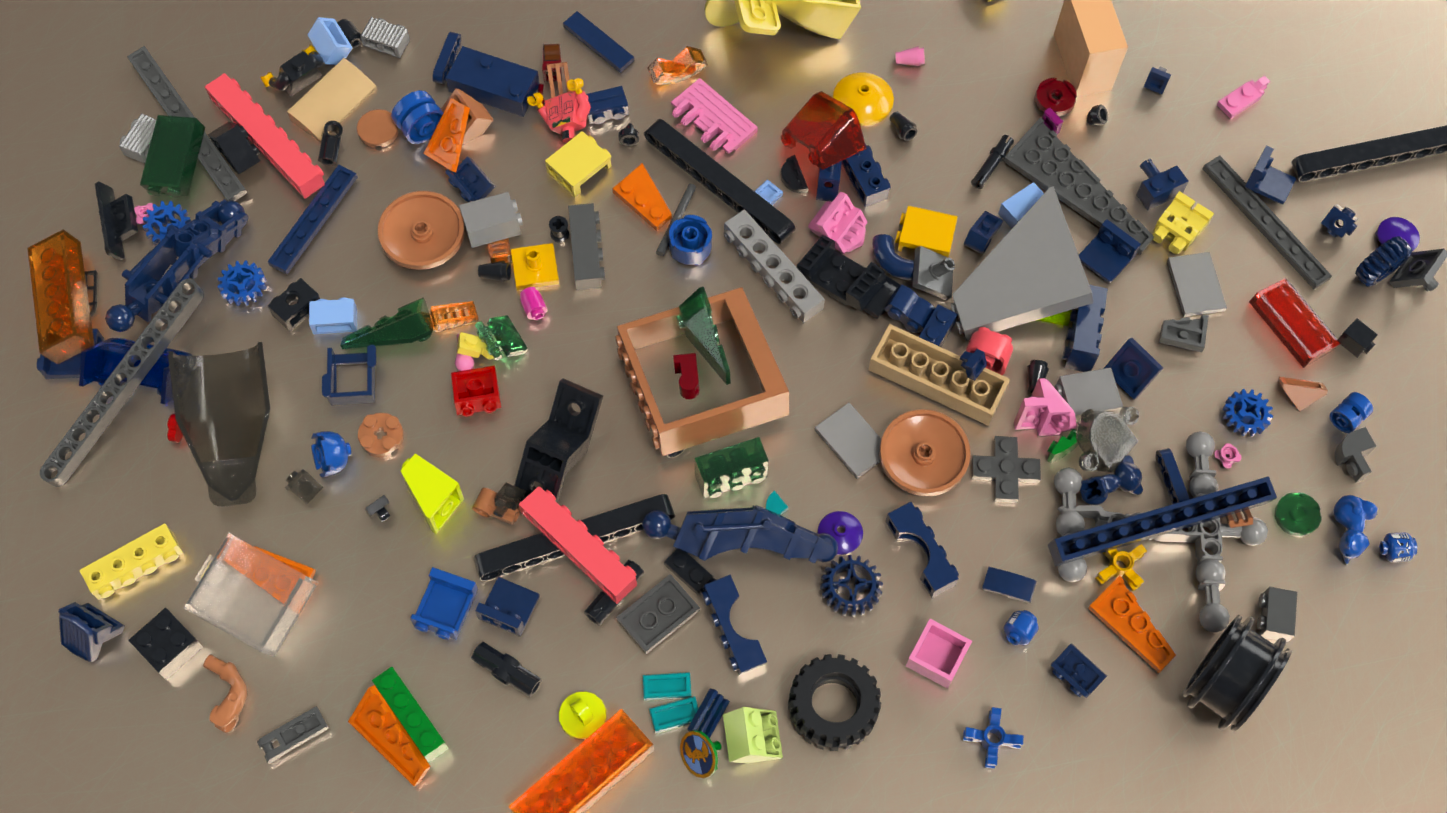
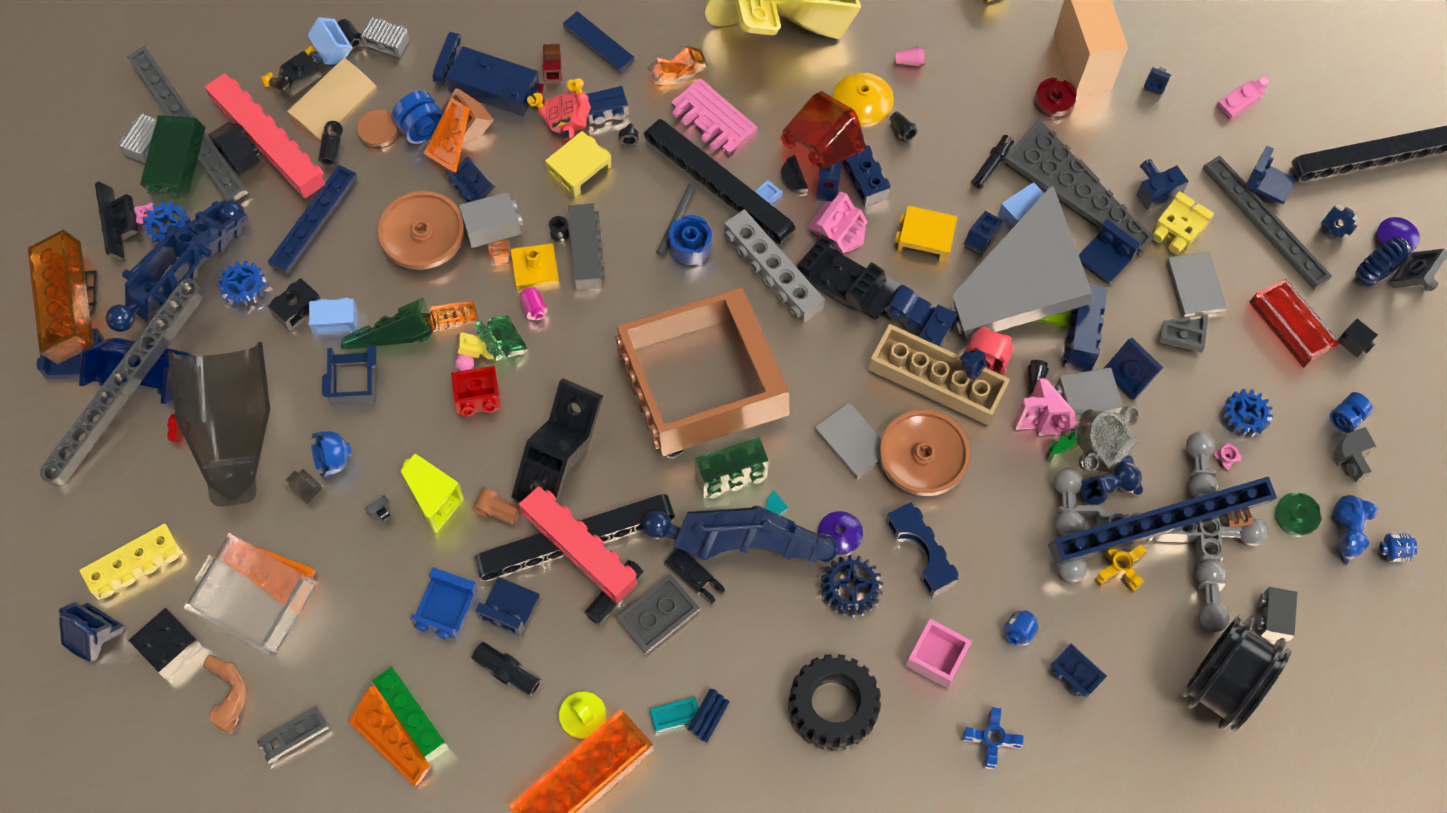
nougat plate [358,413,404,457] -> none
black cone [478,261,511,282] -> none
clear smoke plate [493,483,526,518] -> none
nougat tile [547,62,570,98] -> none
orange wing [612,163,672,231] -> none
teal tile [643,672,691,701] -> none
dark red leg [673,353,699,400] -> none
clear green wedge [676,287,731,385] -> none
shield [680,730,722,778] -> none
dark blue arch [701,575,767,675] -> none
yellowish green slope [723,707,783,763] -> none
dark blue cylinder [872,234,914,281] -> none
dark grey tile [913,246,955,300] -> none
dark grey plate [972,436,1041,503] -> none
dark blue slope [982,567,1037,603] -> none
magenta tile [1042,108,1063,134] -> none
black tile [1087,104,1108,126] -> none
orange wing [1088,575,1176,673] -> none
dark blue beam [1156,448,1189,504] -> none
nougat slope [1278,377,1328,412] -> none

